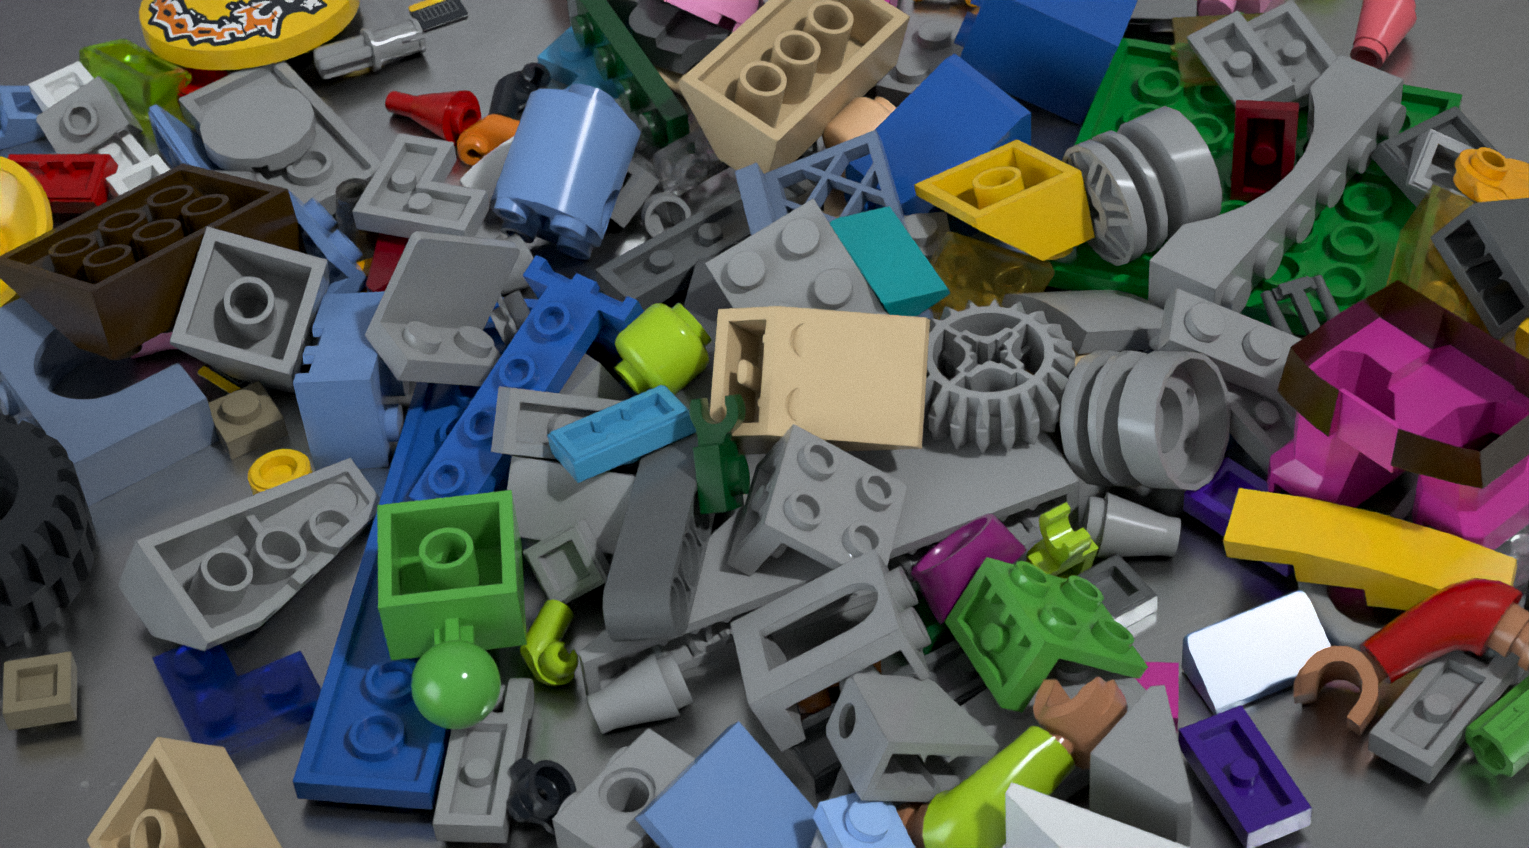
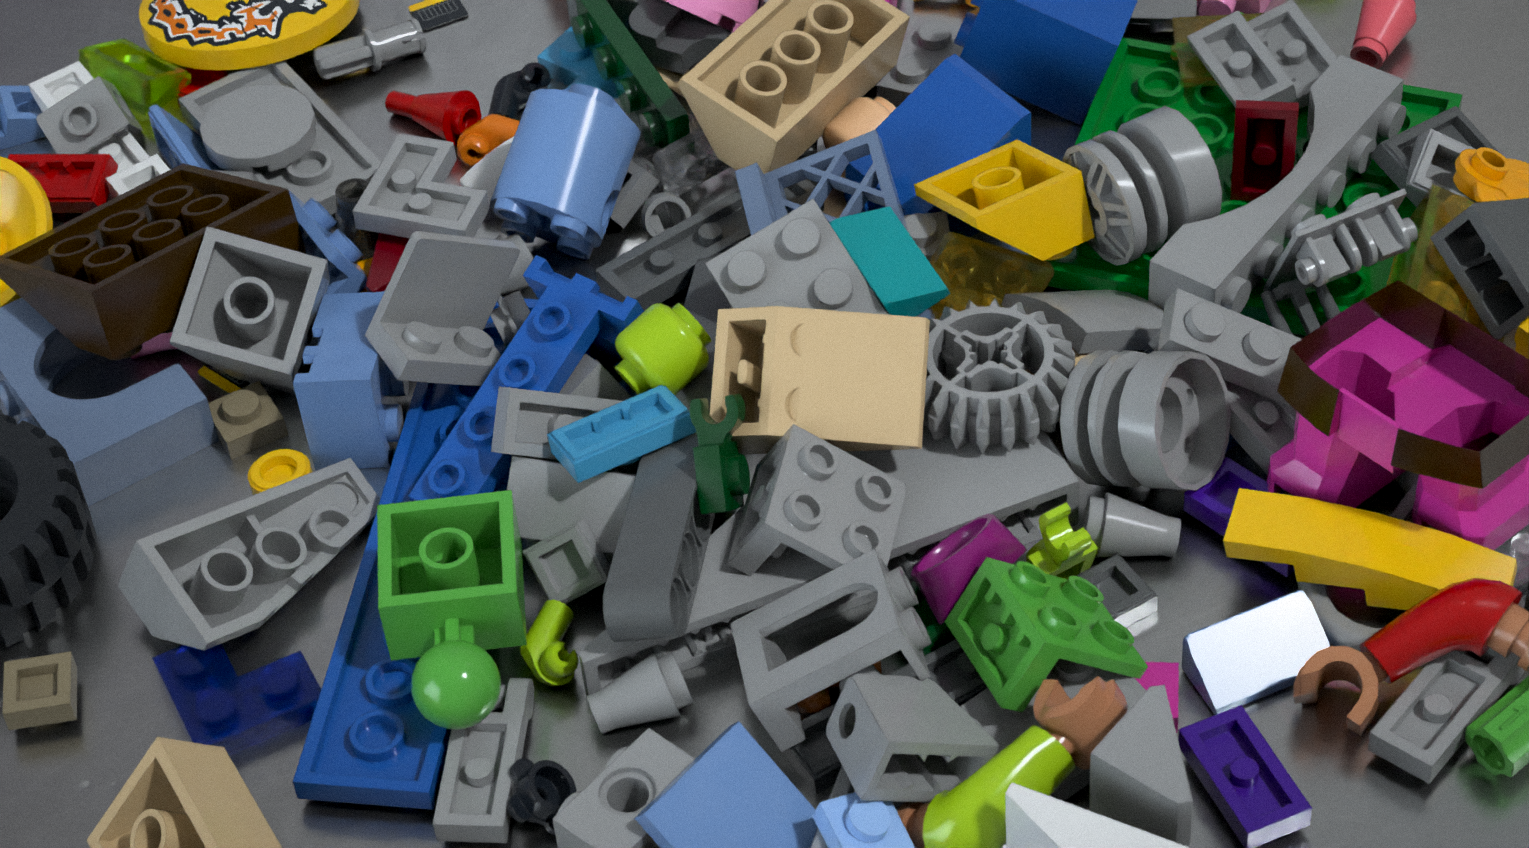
none -> light grey hinge [1263,189,1418,292]

